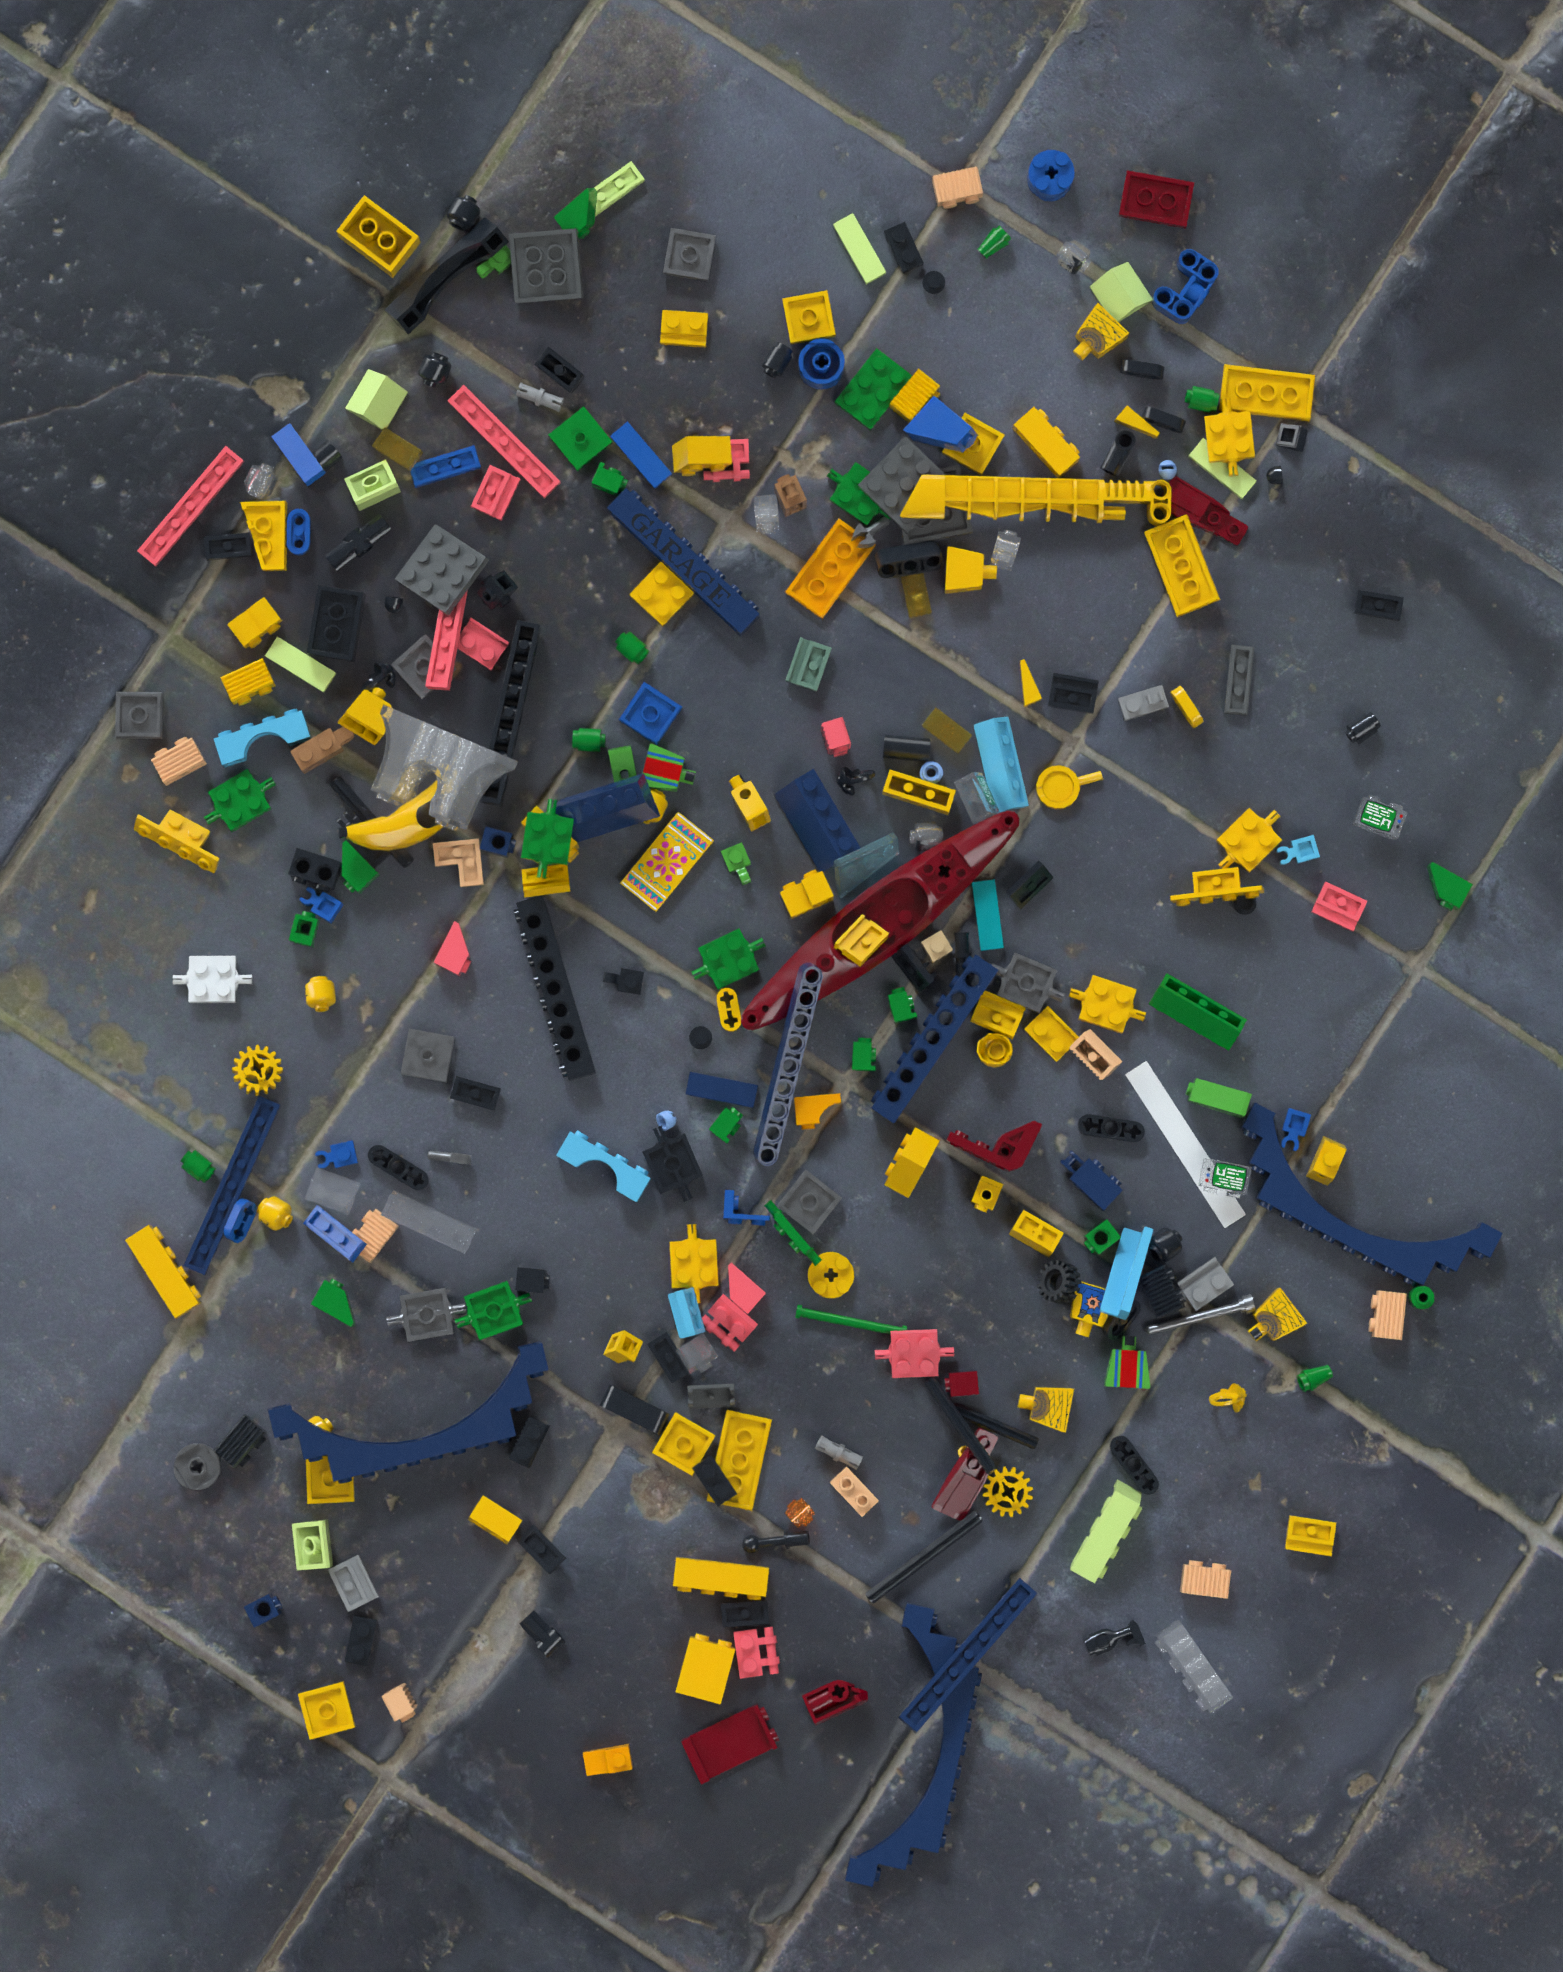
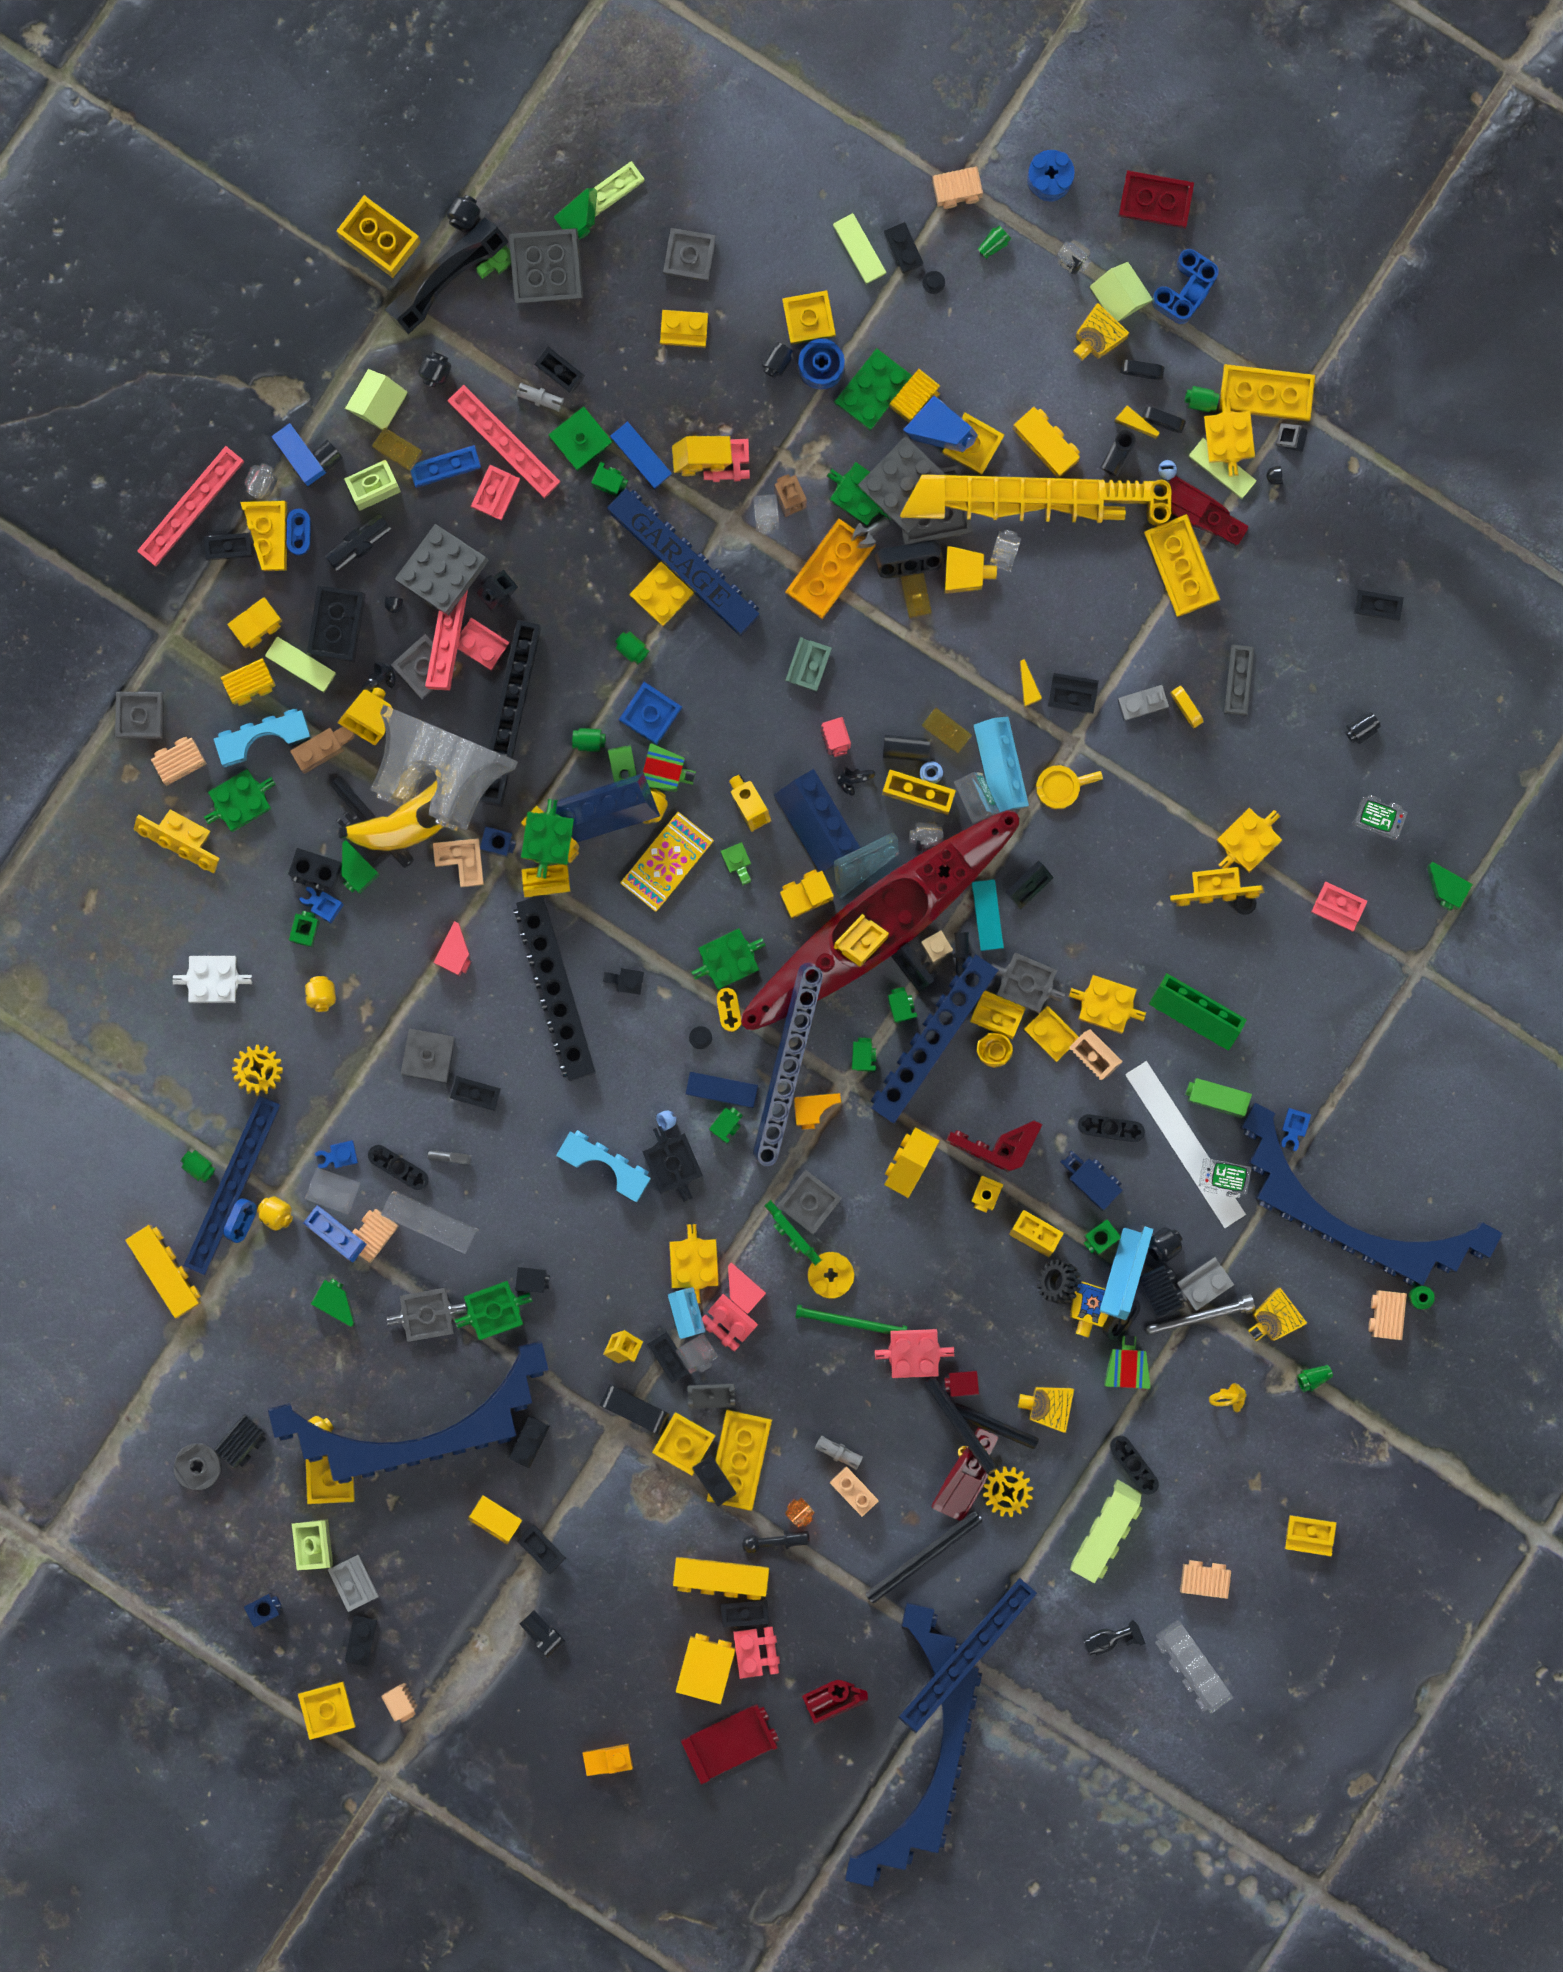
blue bracket [723,1190,770,1226] -> none
medium azure plate [1276,835,1320,865] -> none
yellow torso [1306,1136,1347,1186] -> none

